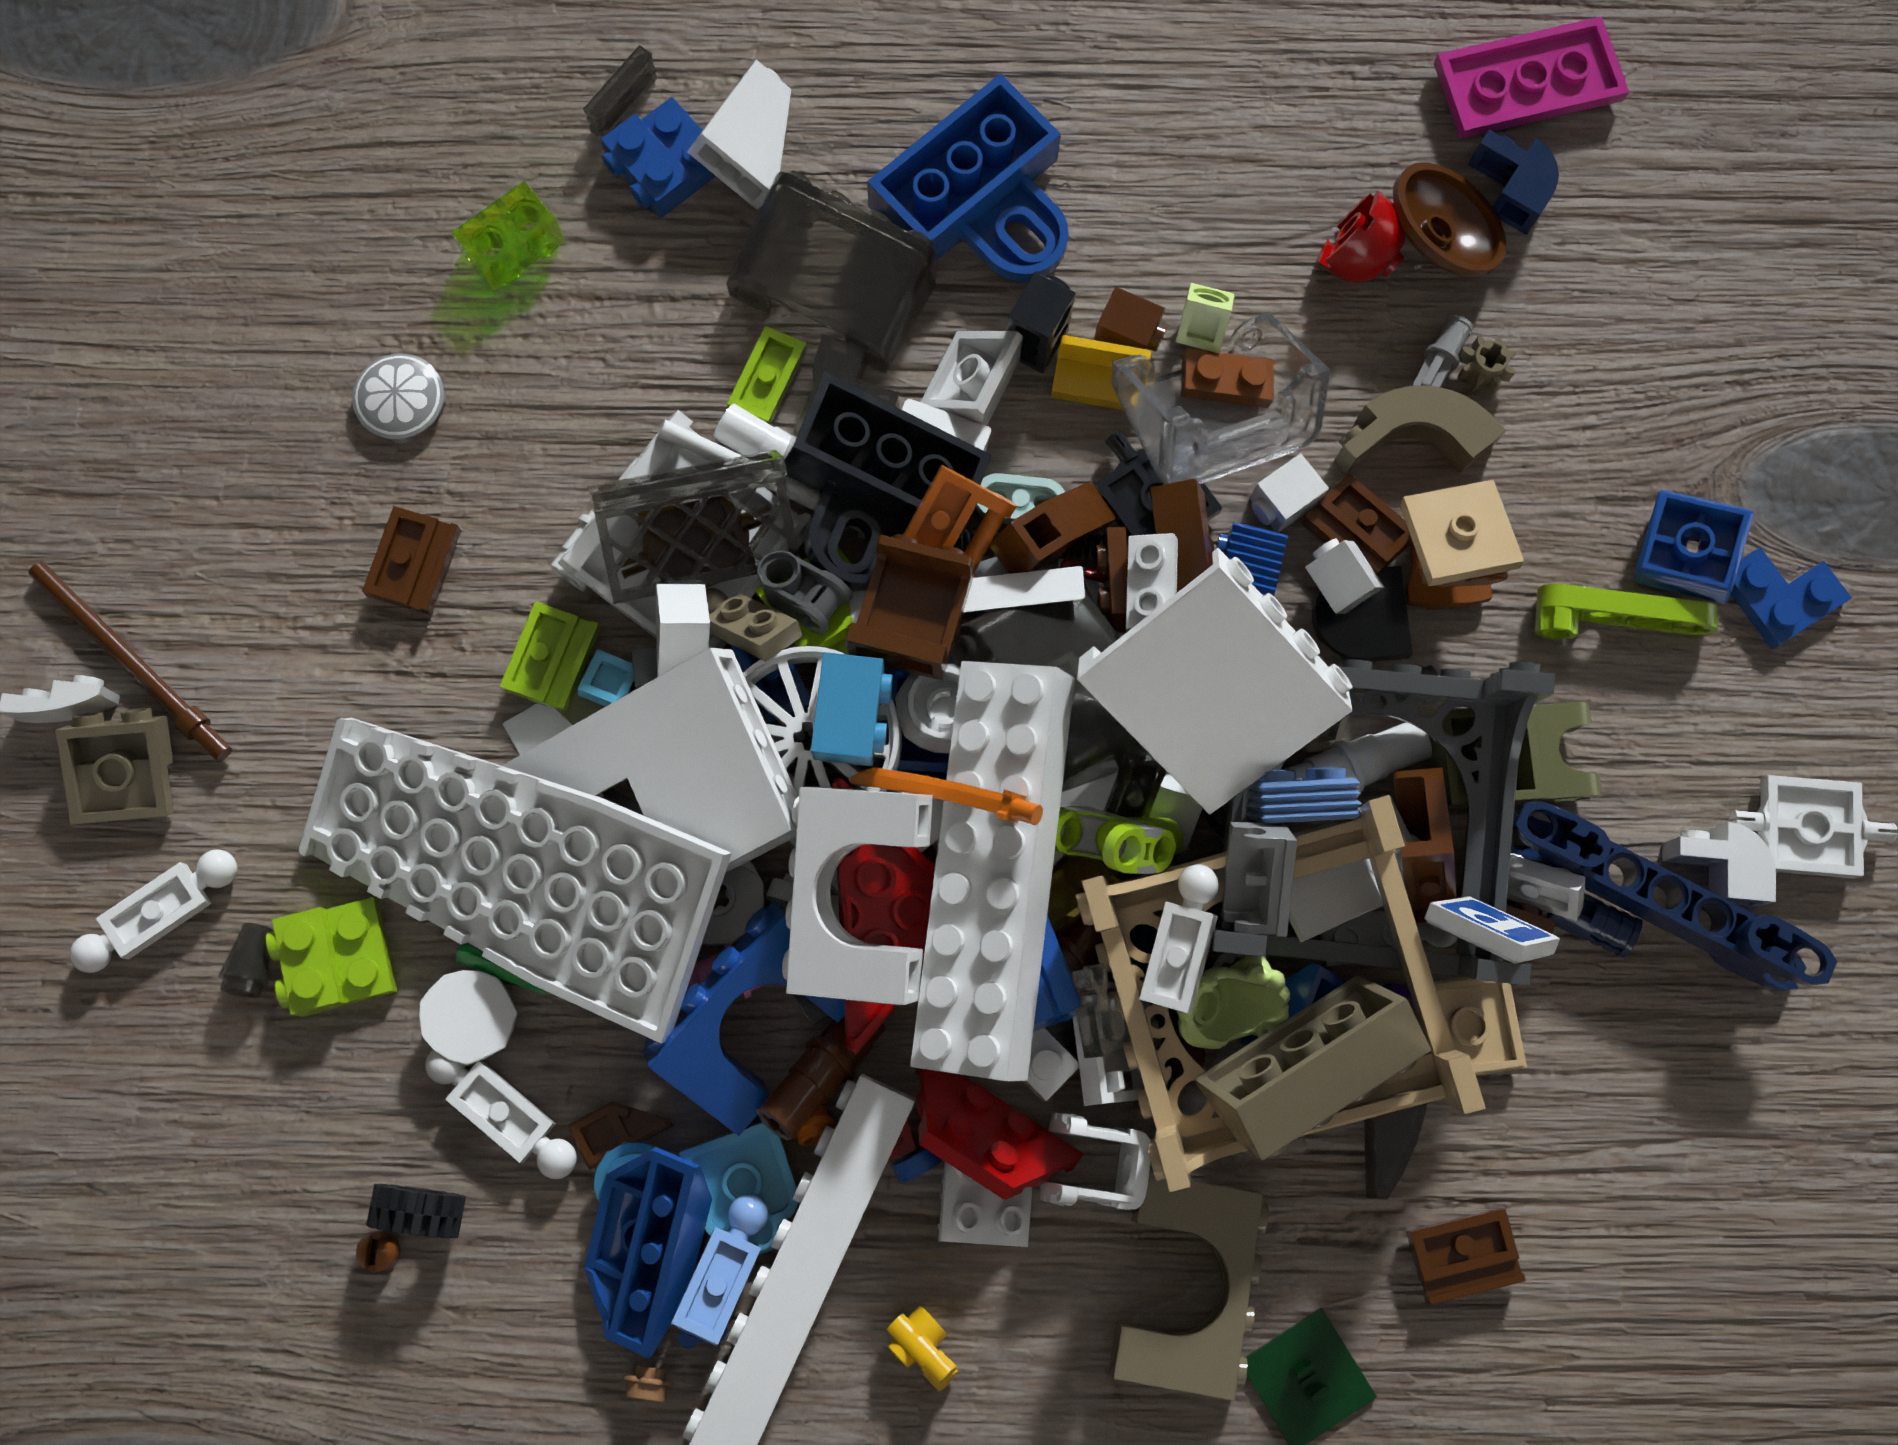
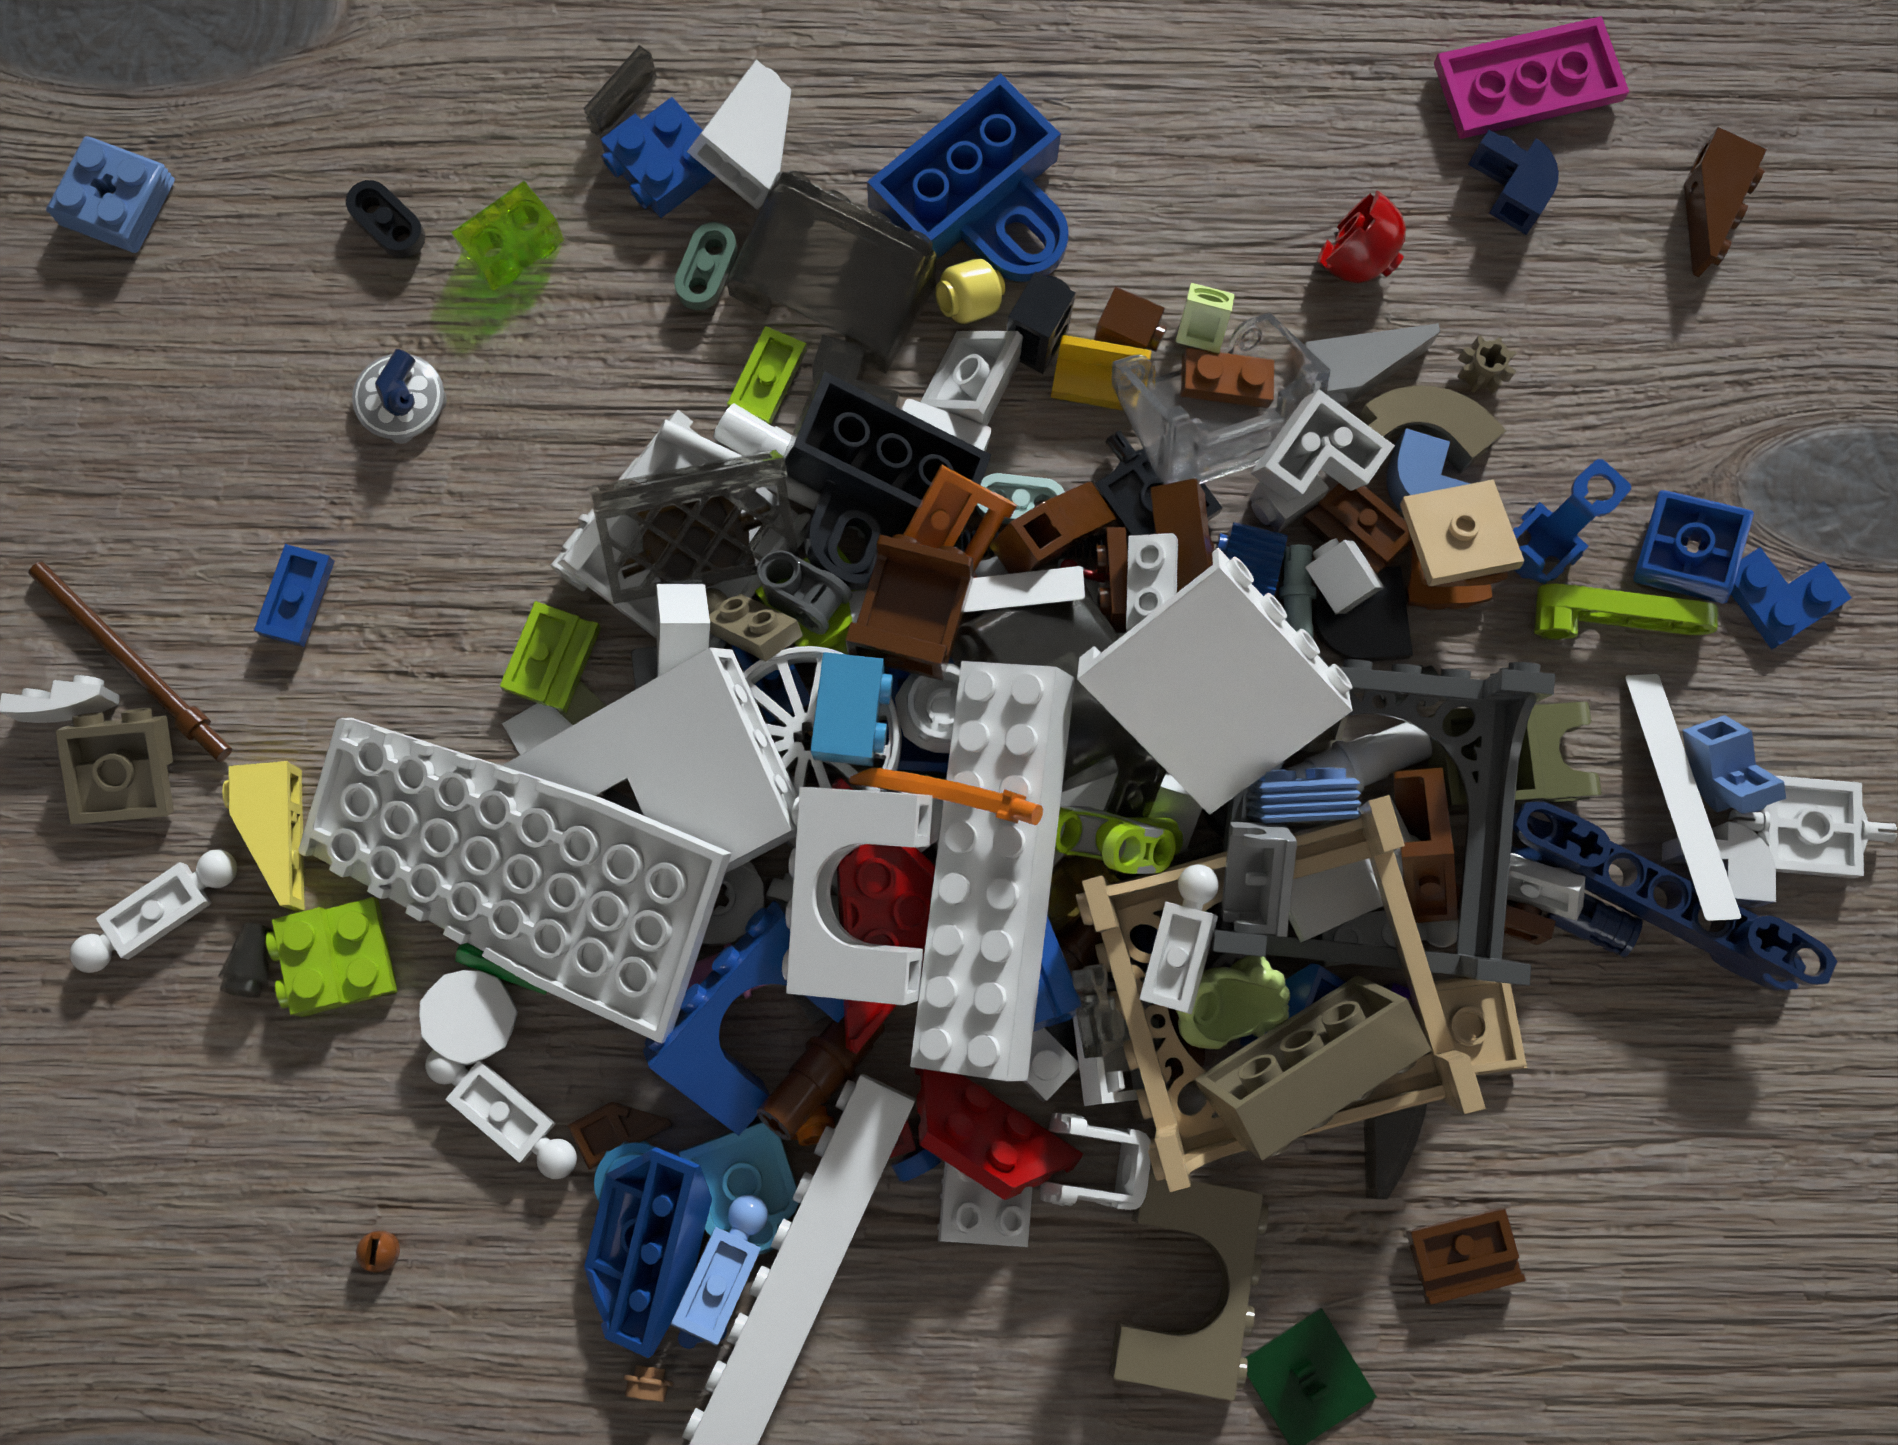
reddish brown plate [362,506,461,615] -> none
black tyre [366,1184,466,1239] -> none
medium azure plate [577,649,635,707] -> none
yellow plate [886,1306,959,1392] -> none
reddish brown dish [1393,162,1506,277] -> none
light grey axle [1412,315,1473,387] -> none
white tile [1424,896,1560,964] -> none
none -> medium blue brick [46,136,175,253]
none -> light yellow slope [222,761,305,911]
none -> blue plate [254,544,335,647]
none -> black plate [346,180,425,258]
none -> dark blue arm [375,349,416,416]
none -> sand green plate [674,222,737,310]
none -> light yellow head [936,259,1005,324]
none -> white brick [1251,389,1395,501]
none -> light aqua pin [1279,544,1317,639]
none -> light grey slope [1297,323,1440,408]
none -> medium blue brick [1386,428,1470,512]
none -> blue piece [1513,459,1631,584]
none -> white sticker [1625,674,1741,921]
none -> medium blue brick [1682,715,1786,814]
none -> reddish brown slope [1684,127,1767,277]

